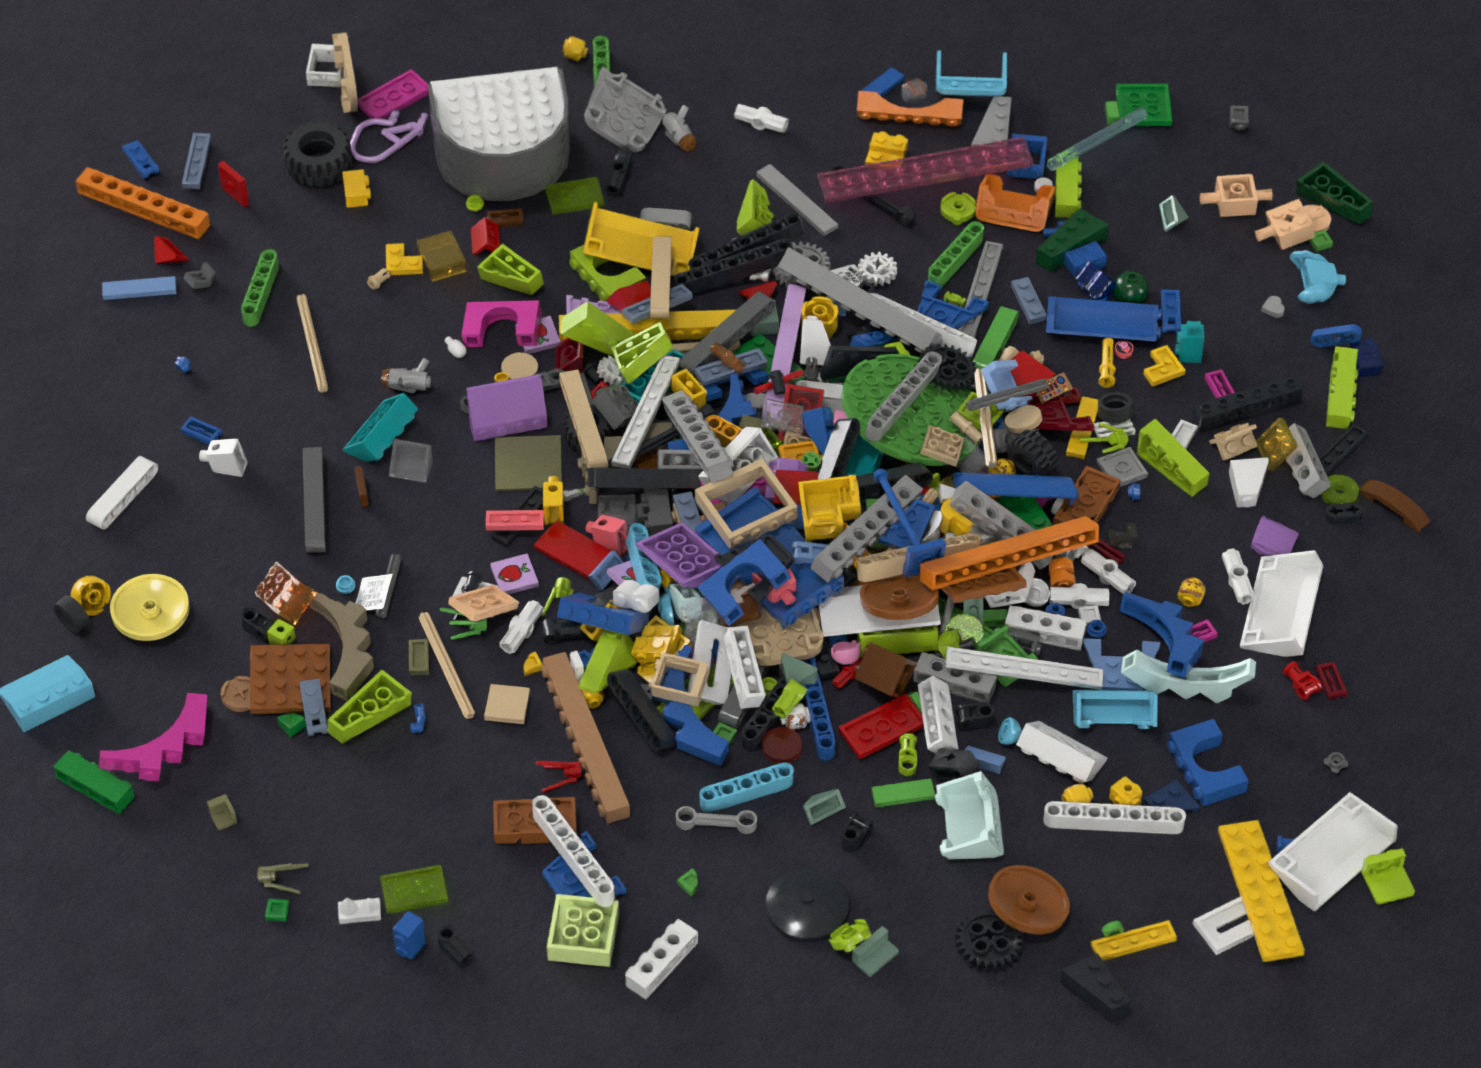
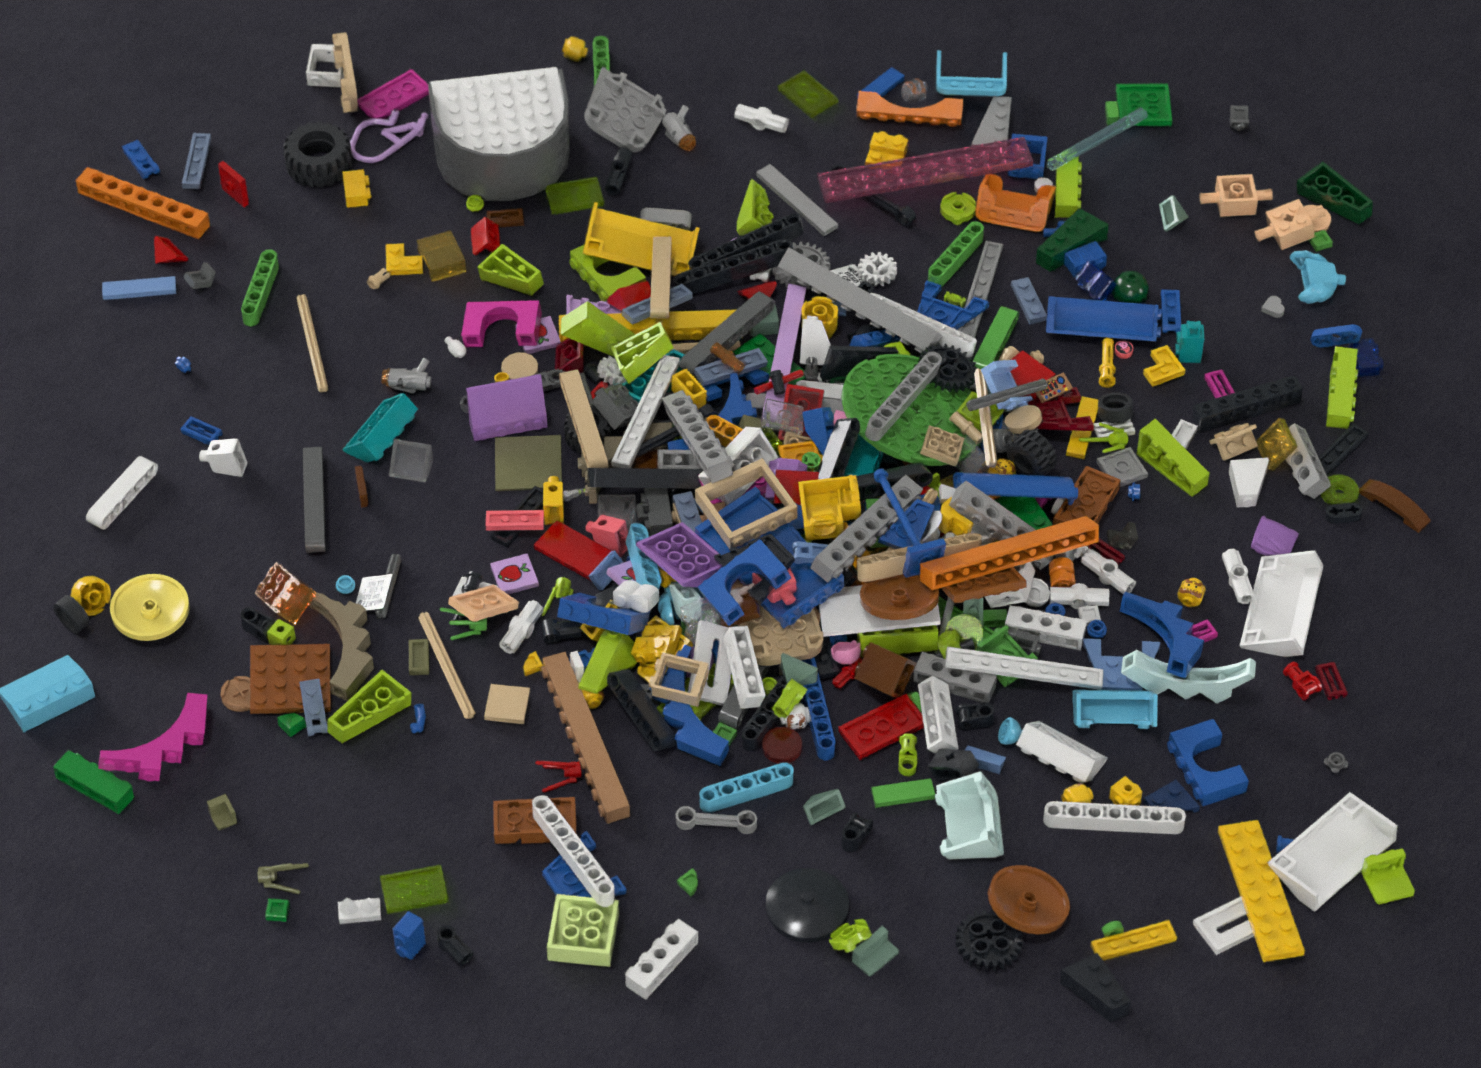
none -> clear neon green tile [778,71,838,118]

